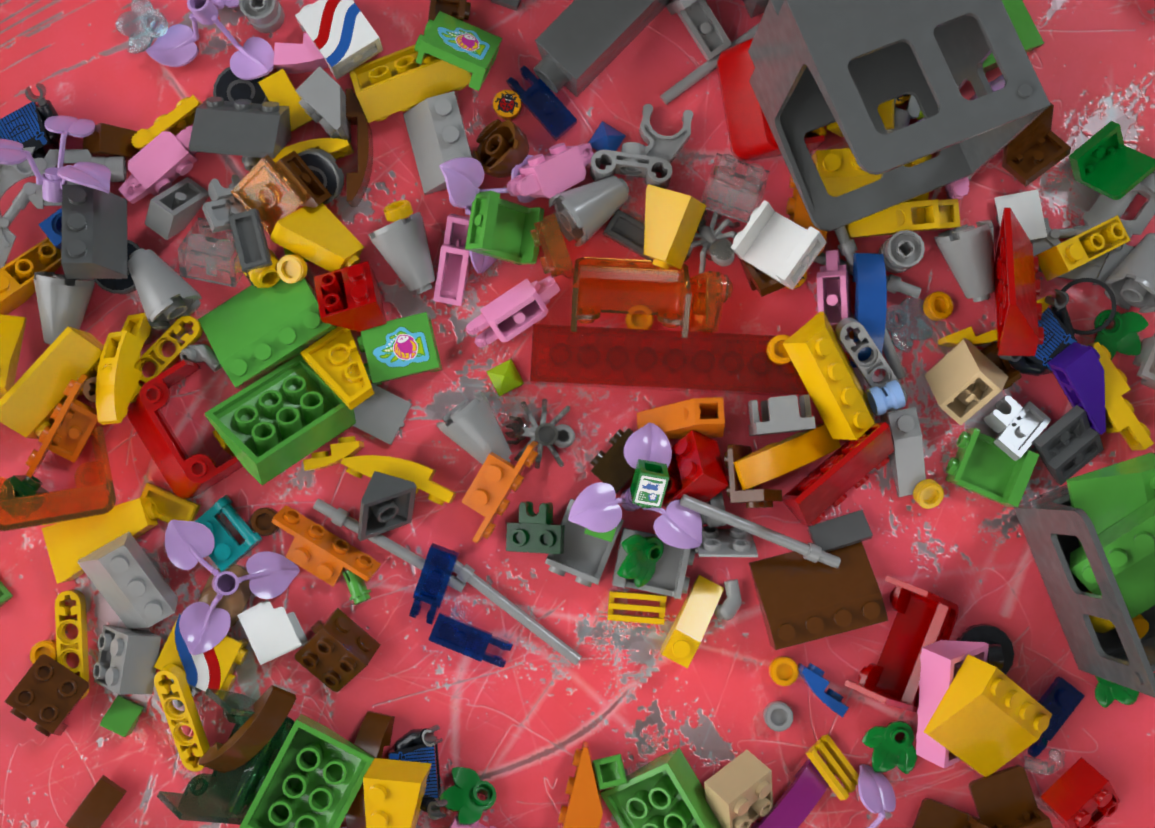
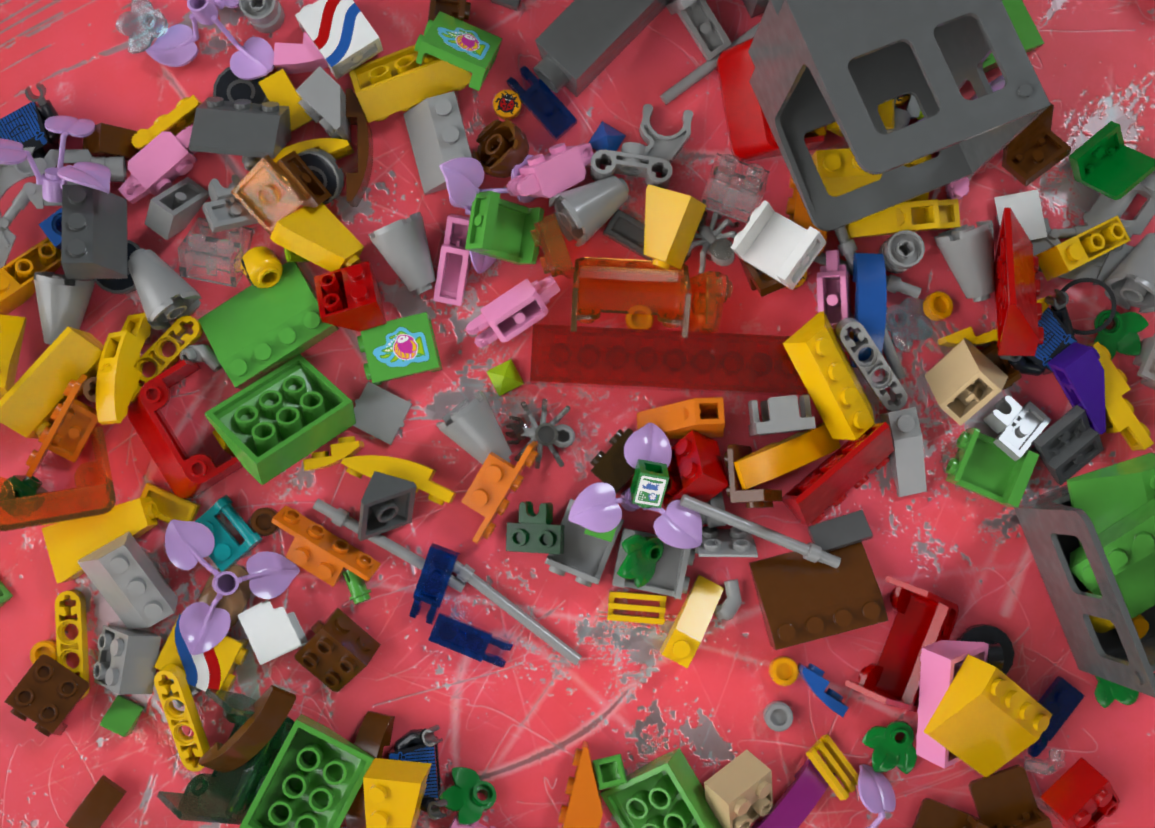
dark grey tile [228,208,272,273] -> none
yellow tile [277,254,307,284] -> none
yellow wing [300,326,375,410] -> none
yellow tile [383,200,413,222] -> none
light orange tile [767,335,791,364] -> none
light blue wheel [867,380,906,416] -> none
yellow tile [913,479,944,509] -> none

